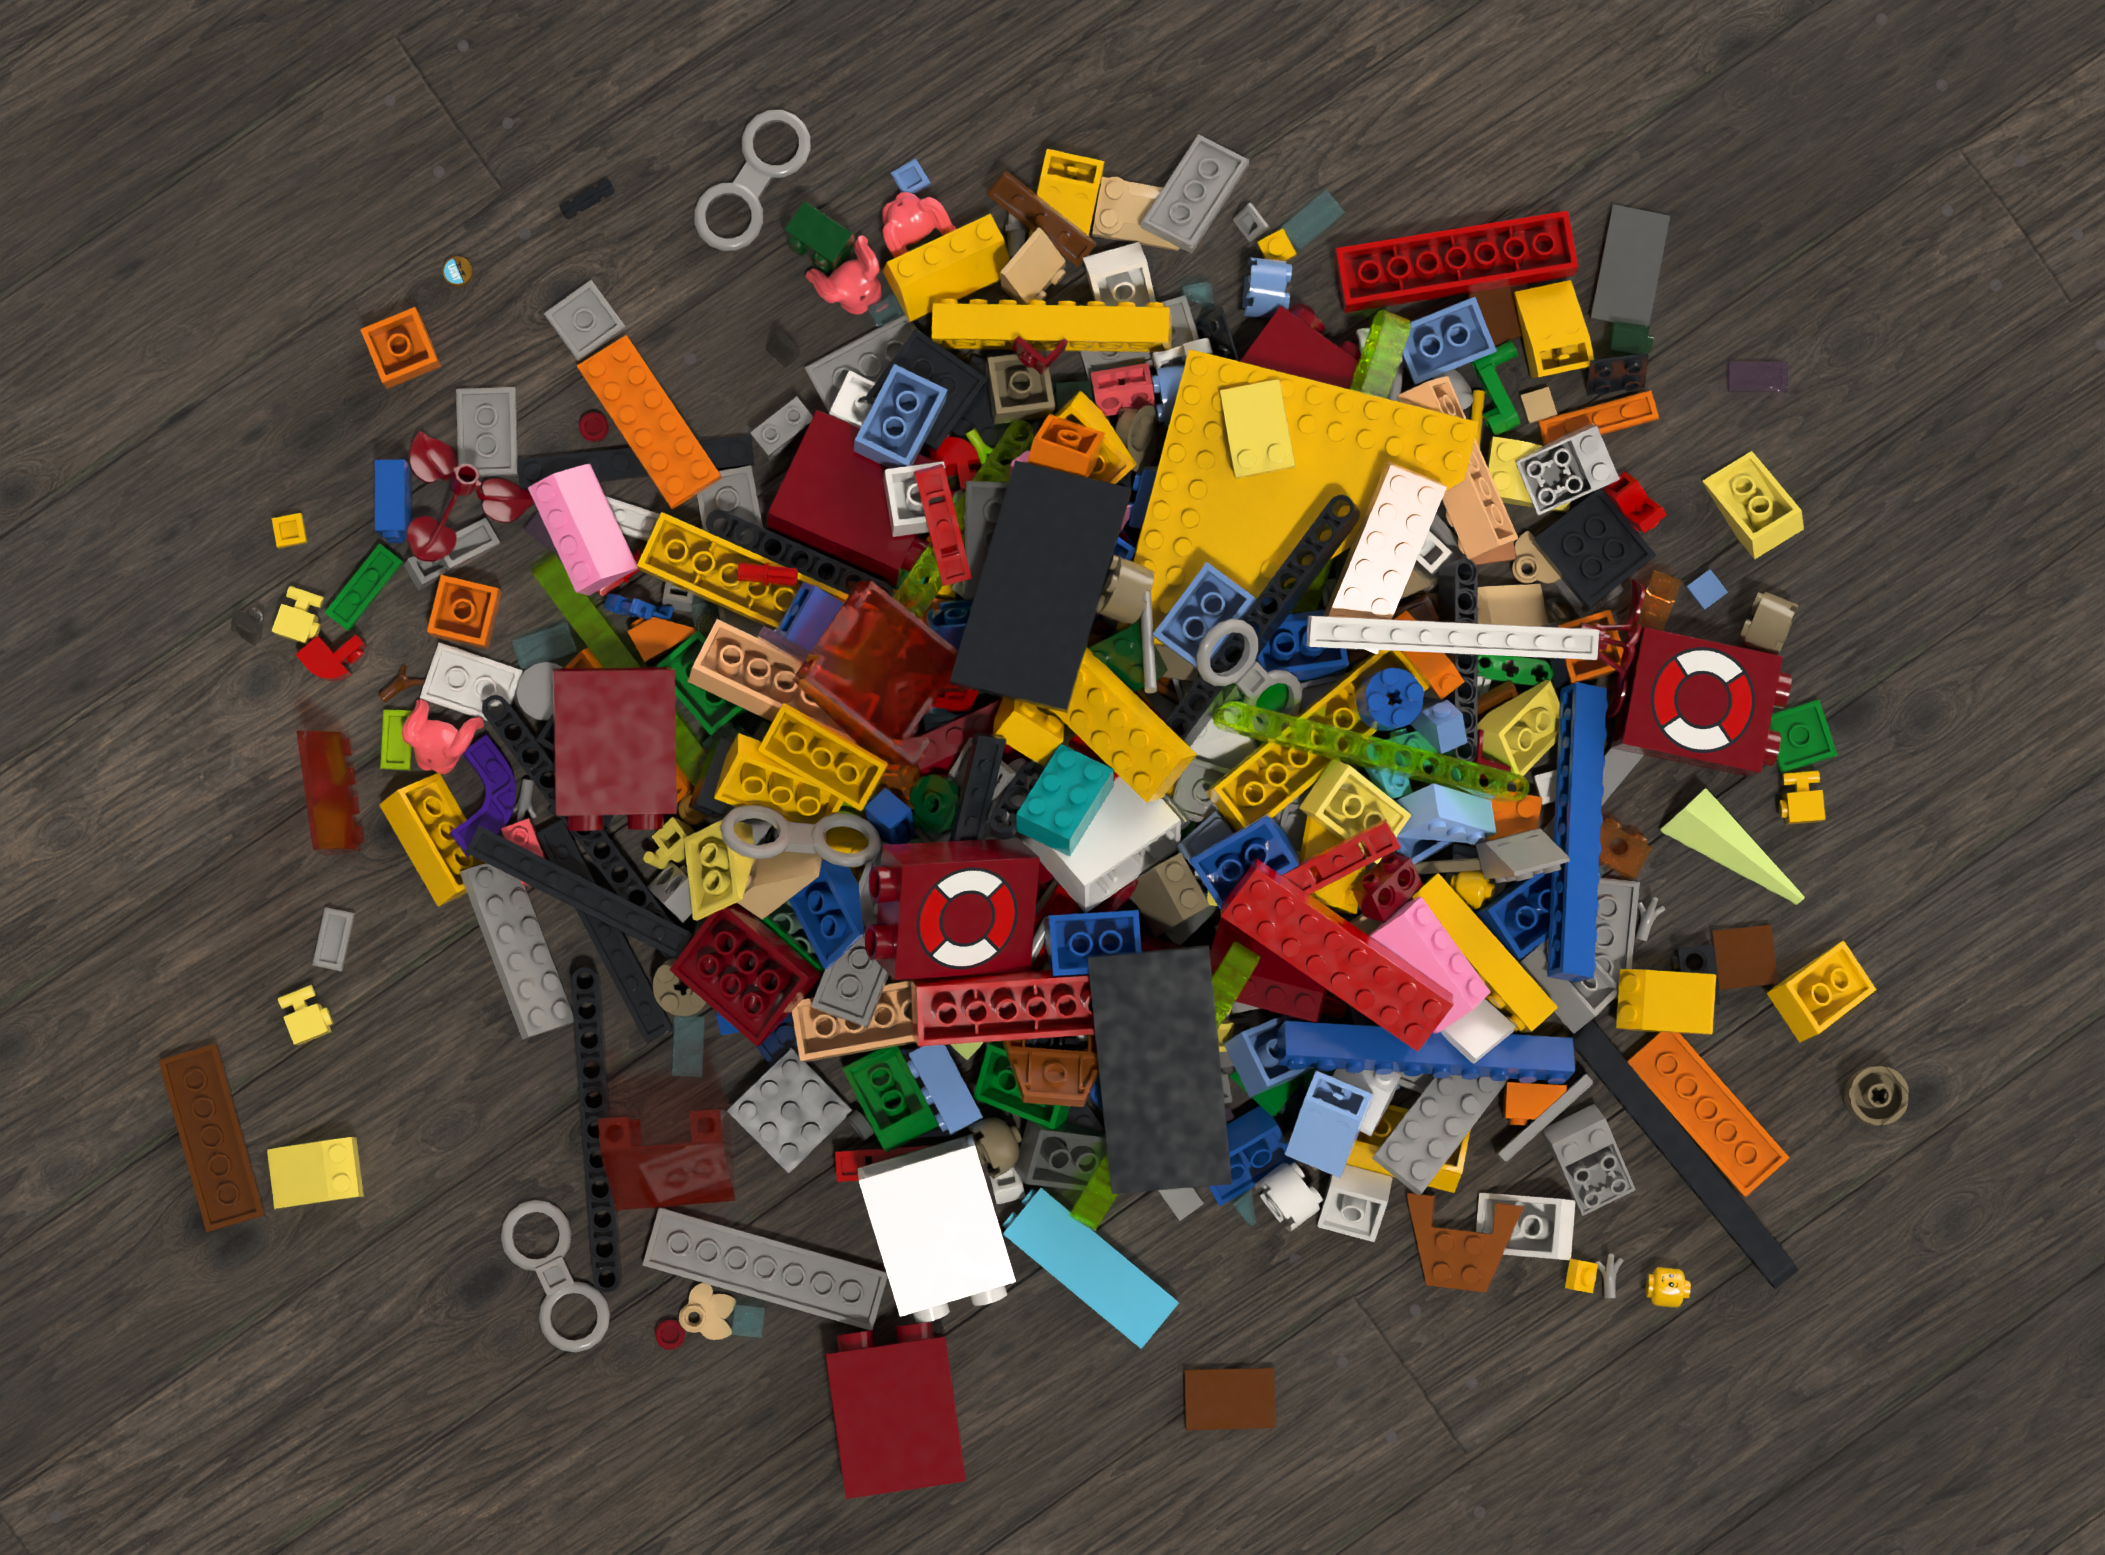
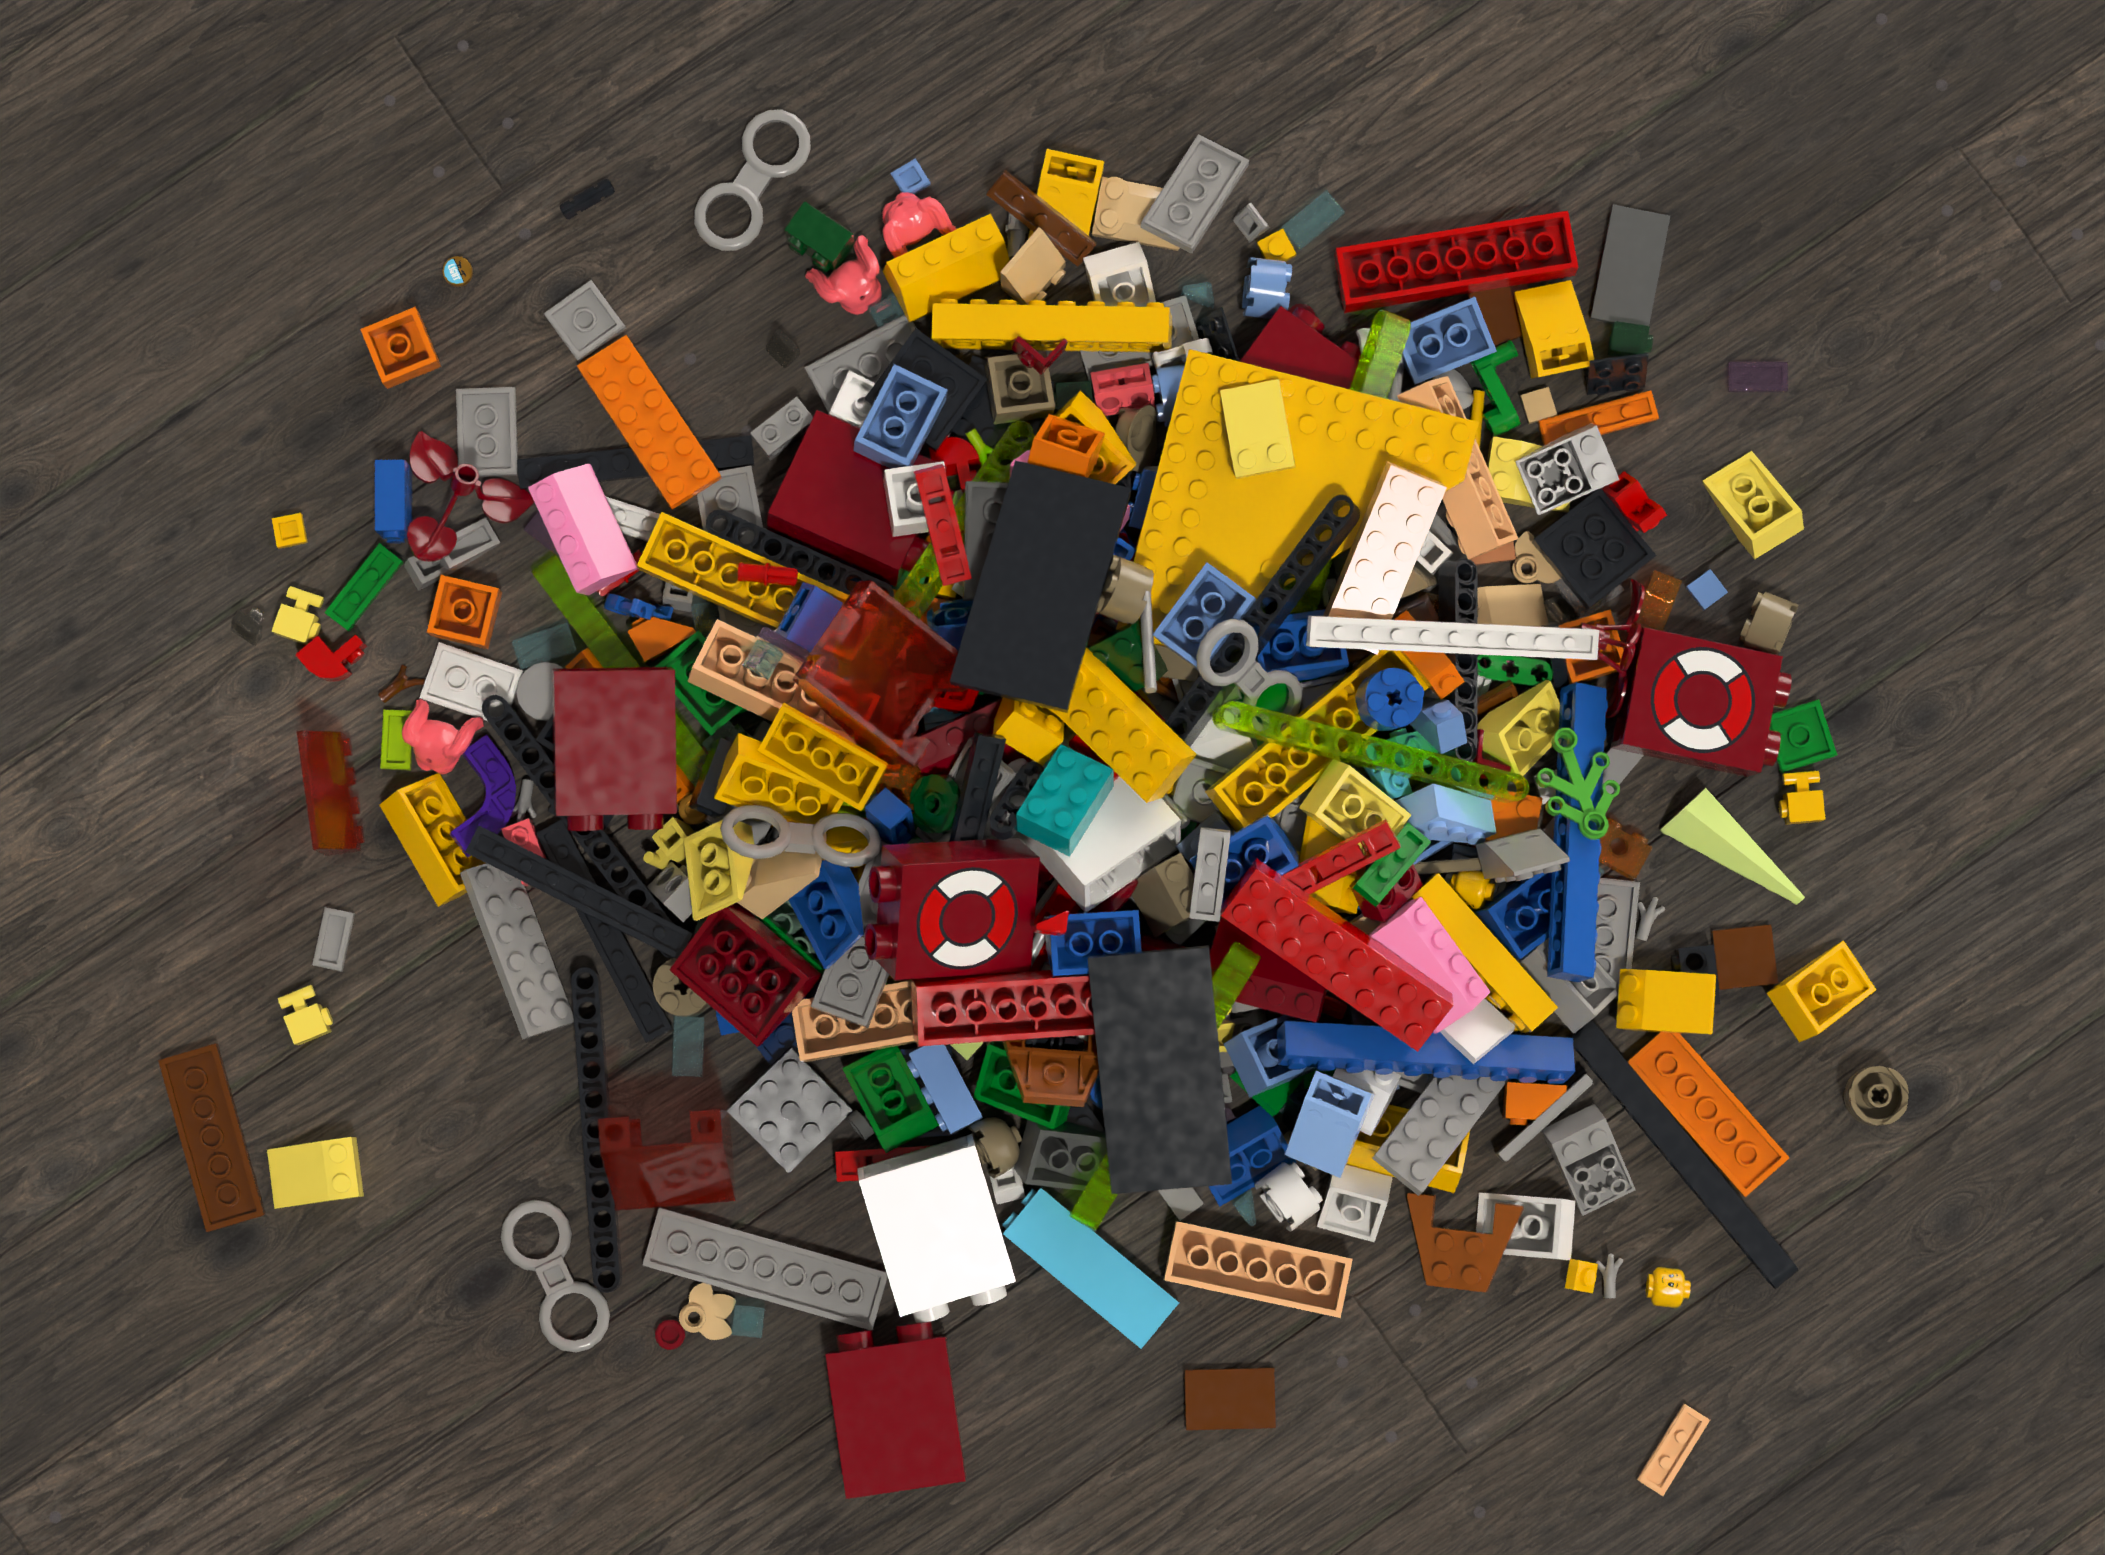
dark red tile [579,412,609,443] -> none
none -> clear light blue slope [742,639,783,680]
none -> red slope [1032,911,1069,936]
none -> light nougat brick [1163,1221,1353,1318]
none -> light grey plate [1189,827,1231,922]
none -> green plate [1353,823,1431,907]
none -> bright green plant [1535,728,1620,840]
none -> light nougat tile [1636,1403,1710,1496]

